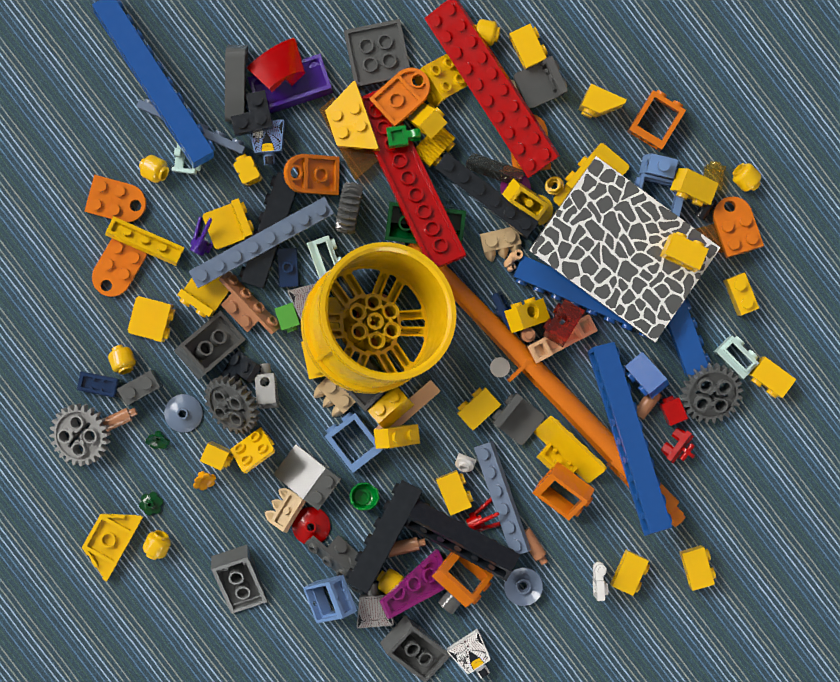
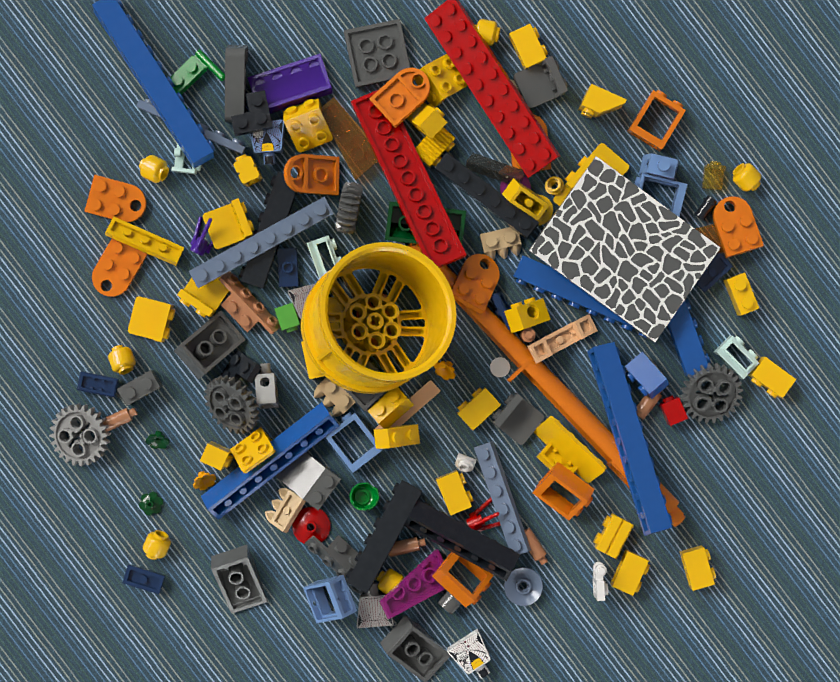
yellow wing [82,513,144,582] -> none
sand blue dish [164,394,203,433] -> none
red slope [246,38,305,92] -> none
yellow wing [325,81,380,151] -> none
green plate [386,125,421,149] -> none
light nougat arm [504,249,523,272] -> none
clear red brick [543,299,585,347] -> none
yellow brick [660,232,709,273] -> none
red hips [661,428,695,464] -> none
yellow brick [670,168,719,207] -> none
none -> dark blue plate [122,564,166,594]
none -> plate [170,49,225,109]
none -> blue brick [201,402,340,520]
none -> yellow bracket [283,98,333,152]
none -> light orange plant [434,361,456,380]
none -> orange plate [451,254,500,314]
none -> yellow brick [593,513,634,559]
none -> dark blue plate [696,252,733,292]

